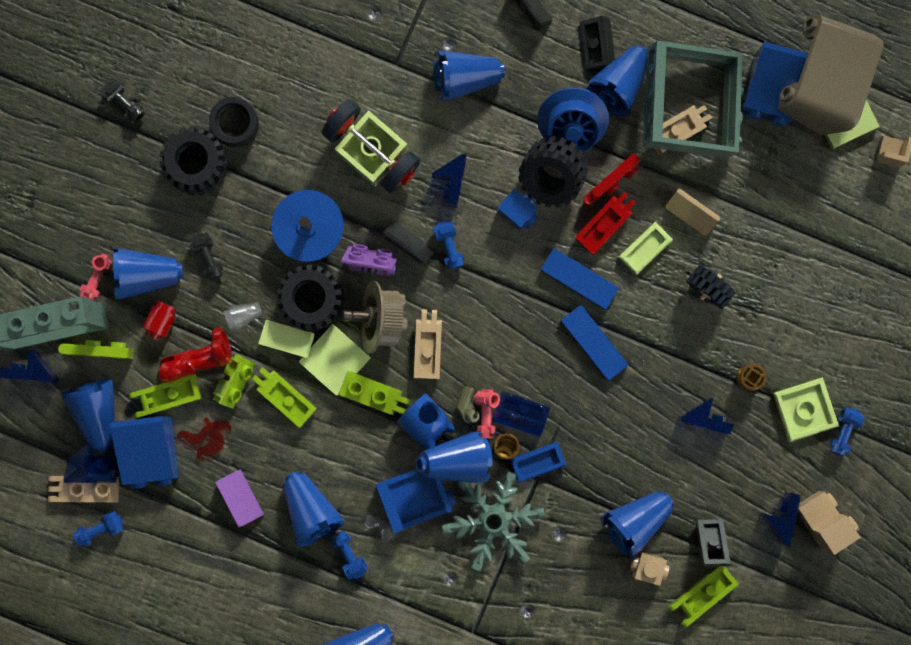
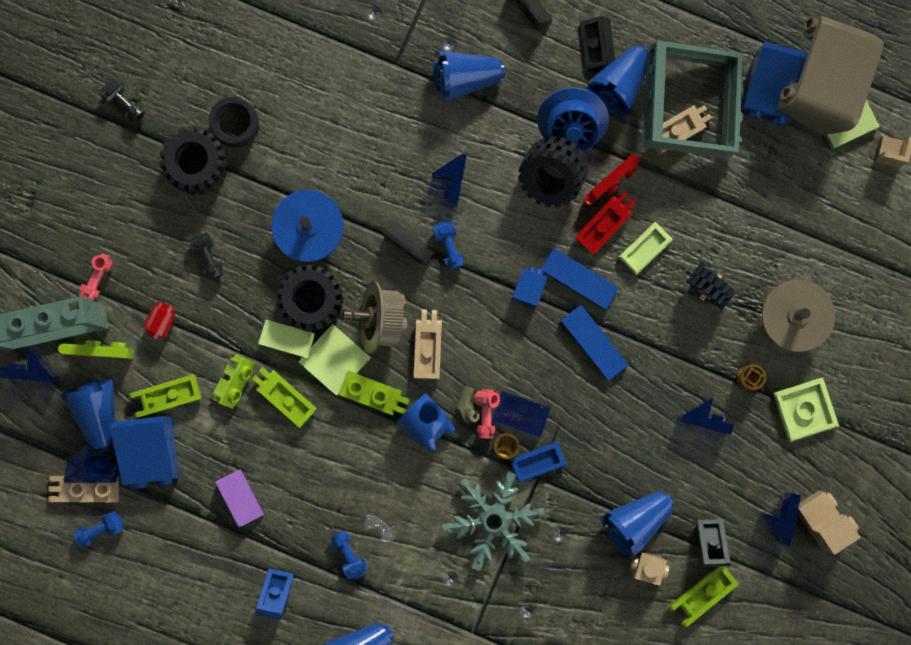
blue cone [113,248,183,300] -> none
red piece [158,327,232,383] -> none
clear red piece [177,417,232,459] -> none
clear cone [223,301,263,330] -> none
blue cone [283,471,344,547] -> none
brick [321,99,421,194] -> none
medium lavender hinge [341,244,398,277] -> none
blue panel [376,469,455,533] -> none
blue cone [416,431,493,484] -> none
blue brick [497,189,538,231] -> none
tan slope [665,189,721,236] -> none
blue bar [829,407,865,456] -> none
none -> blue slope [255,569,294,620]
none -> blue brick [512,267,547,308]
none -> dark tan piece [762,279,835,352]

